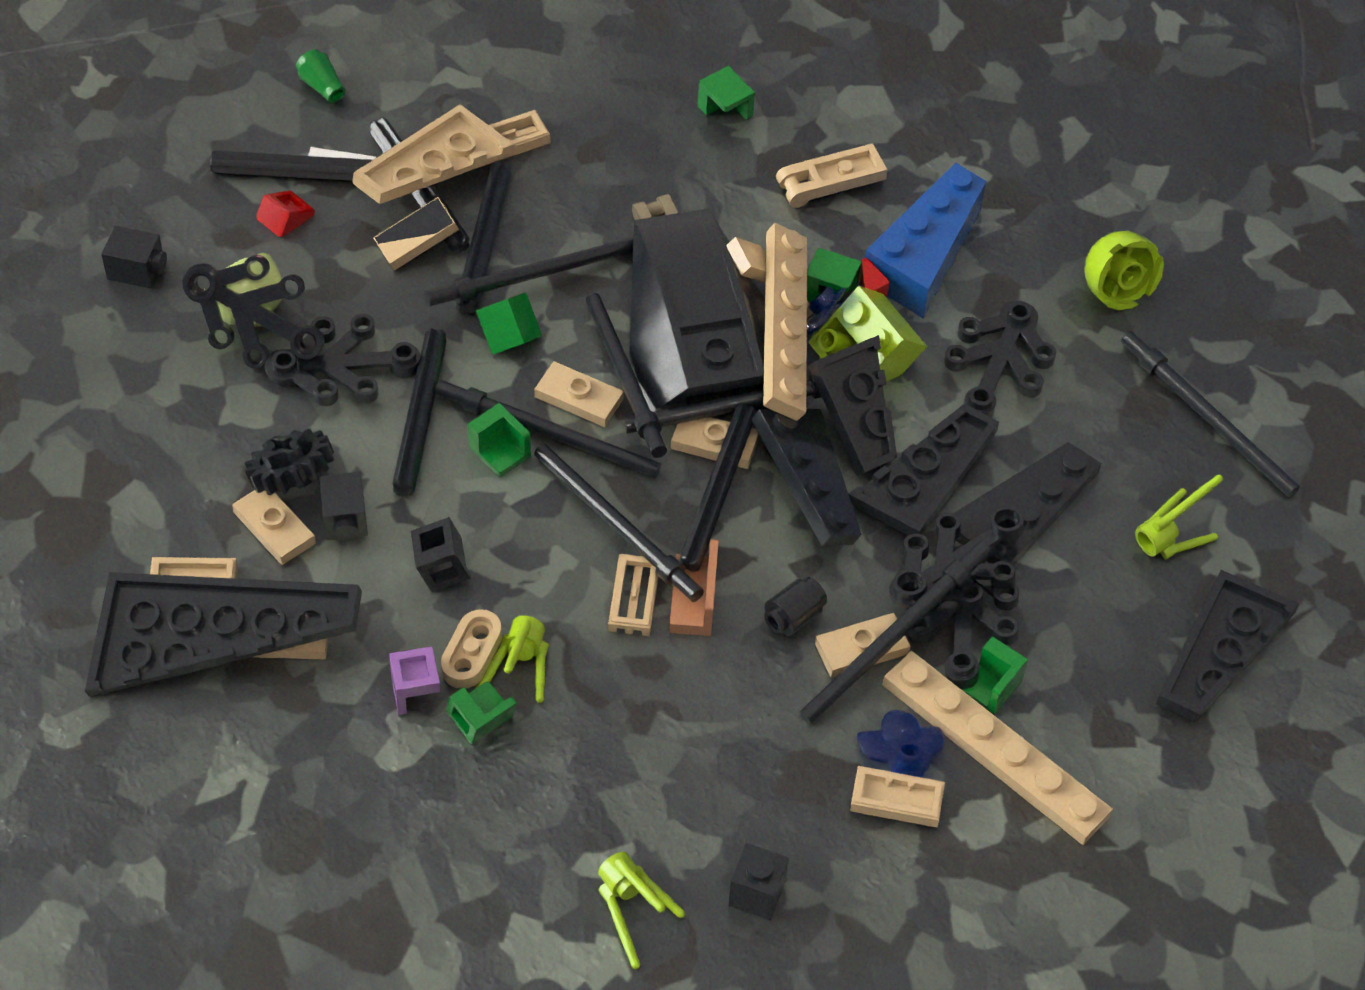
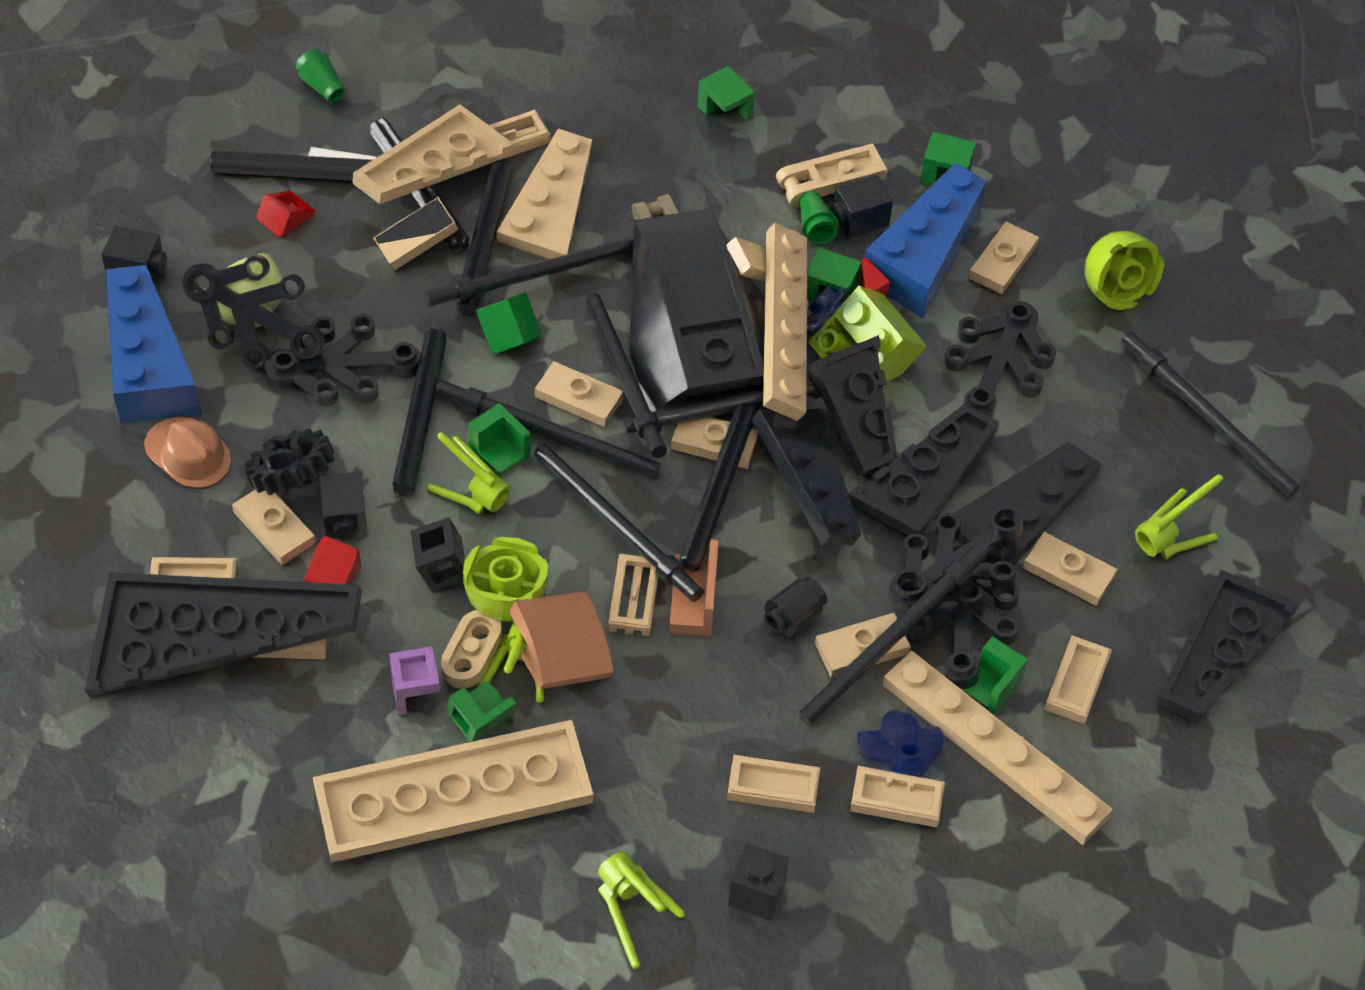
none -> blue wedge [106,265,201,423]
none -> nougat piece [144,416,231,488]
none -> red slope [304,536,362,584]
none -> tan plate [313,720,594,863]
none -> lime plant [427,432,512,514]
none -> lime cylinder [463,537,548,622]
none -> tan wing [497,129,592,259]
none -> nougat slope [509,591,614,689]
none -> tan tile [727,755,820,813]
none -> green cone [799,191,839,245]
none -> black brick [830,174,893,238]
none -> green panel [920,132,976,186]
none -> tan plate [969,222,1039,294]
none -> tan plate [1023,532,1118,606]
none -> tan tile [1044,635,1112,725]

